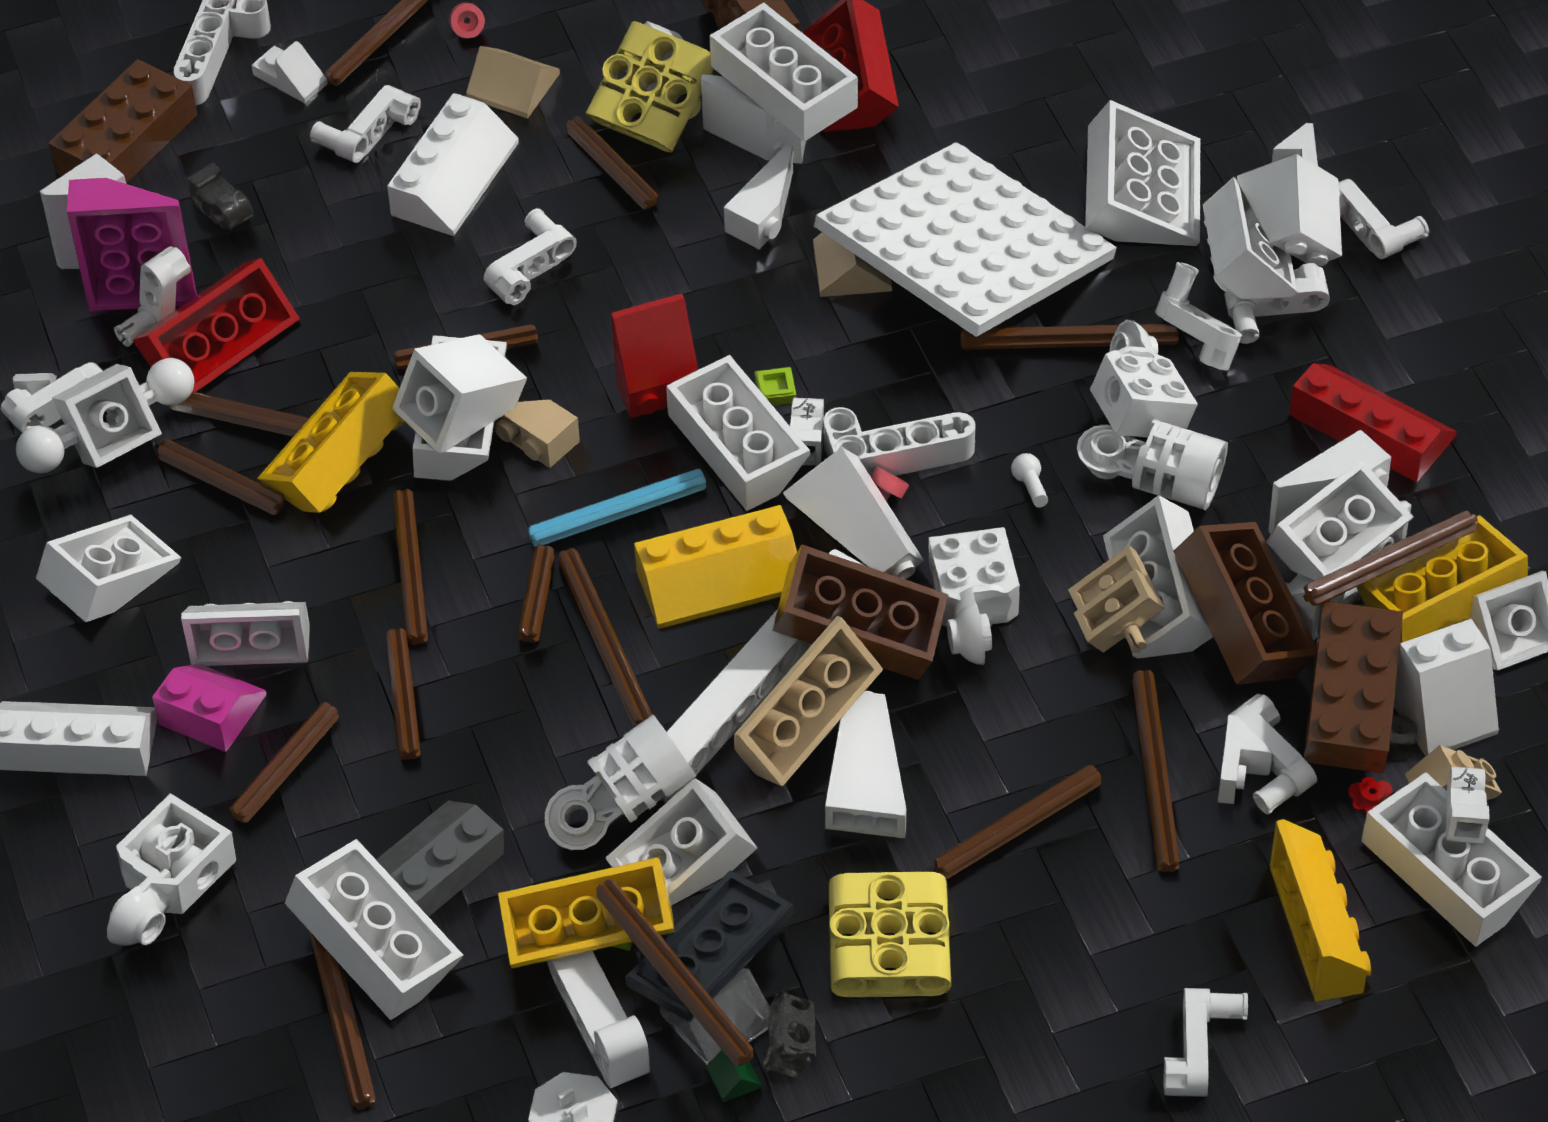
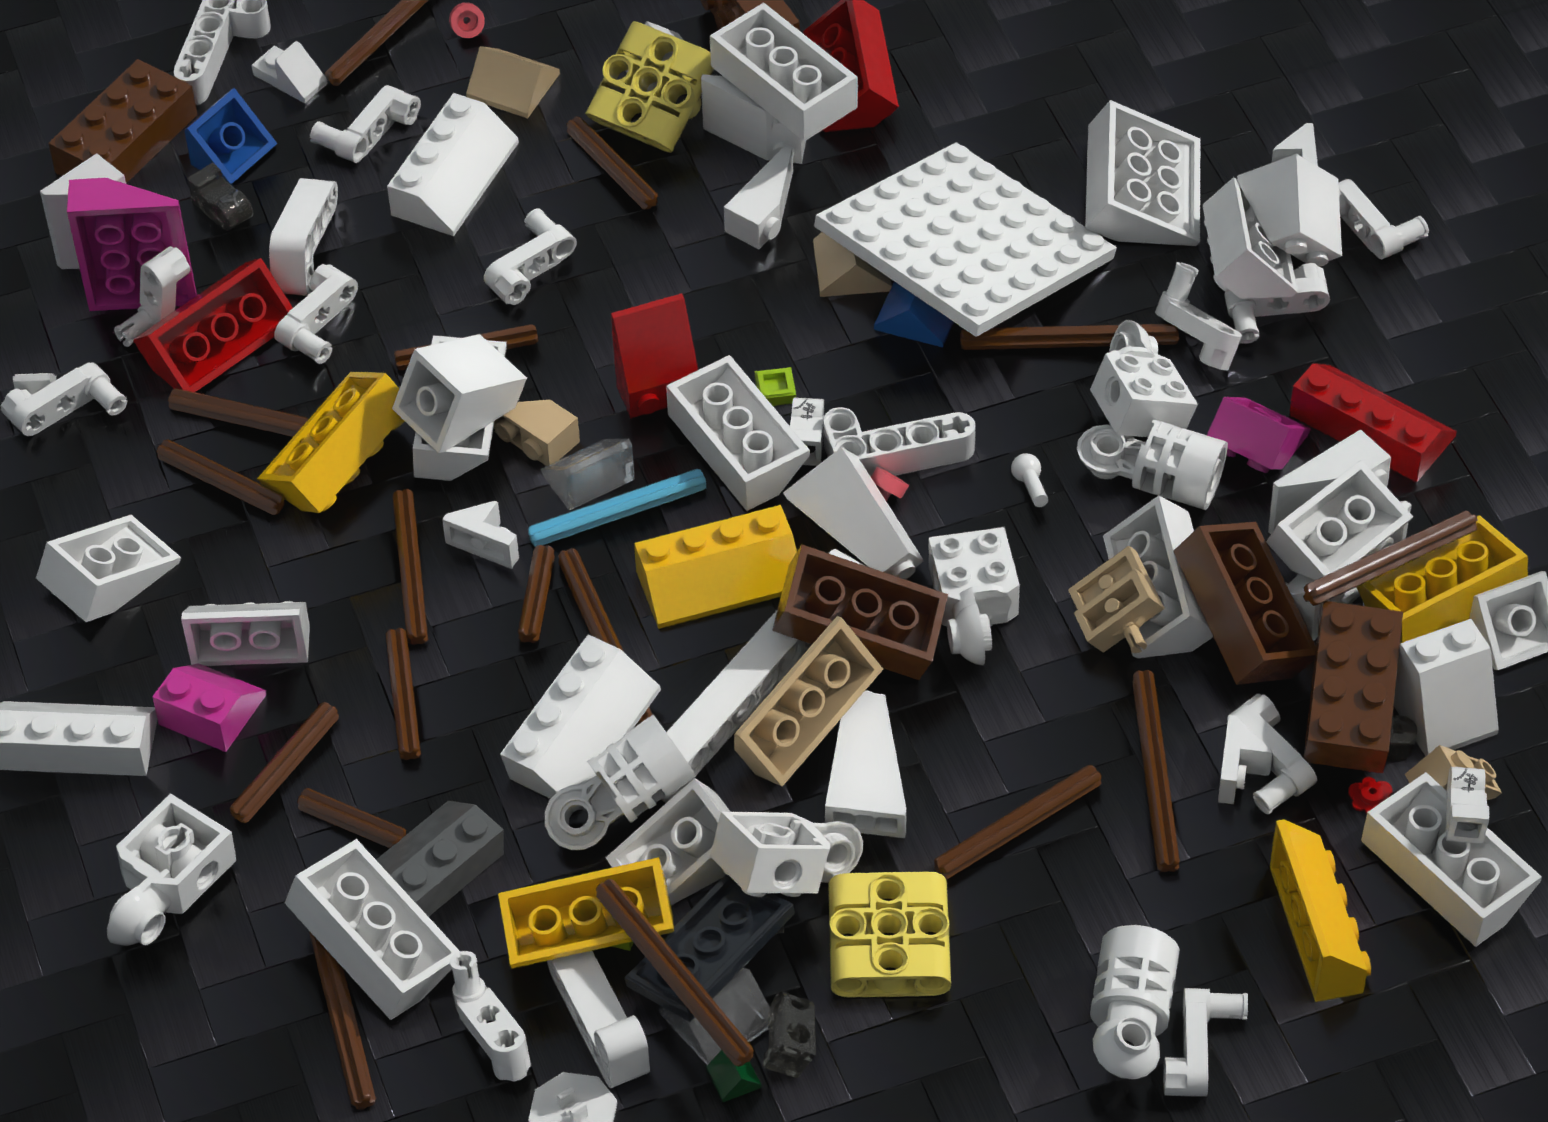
white brick [16,358,194,473] -> none
none -> blue slope [184,88,277,186]
none -> white beam [269,178,338,296]
none -> white beam [274,264,358,364]
none -> reddish brown axle [297,788,406,848]
none -> white slope [442,501,519,569]
none -> white beam [450,951,531,1082]
none -> white slope [500,634,661,799]
none -> clear slope [540,439,634,511]
none -> white brick [710,812,863,897]
none -> blue slope [874,281,954,347]
none -> white cylinder [1090,925,1180,1079]
none -> dark pink slope [1207,397,1311,473]

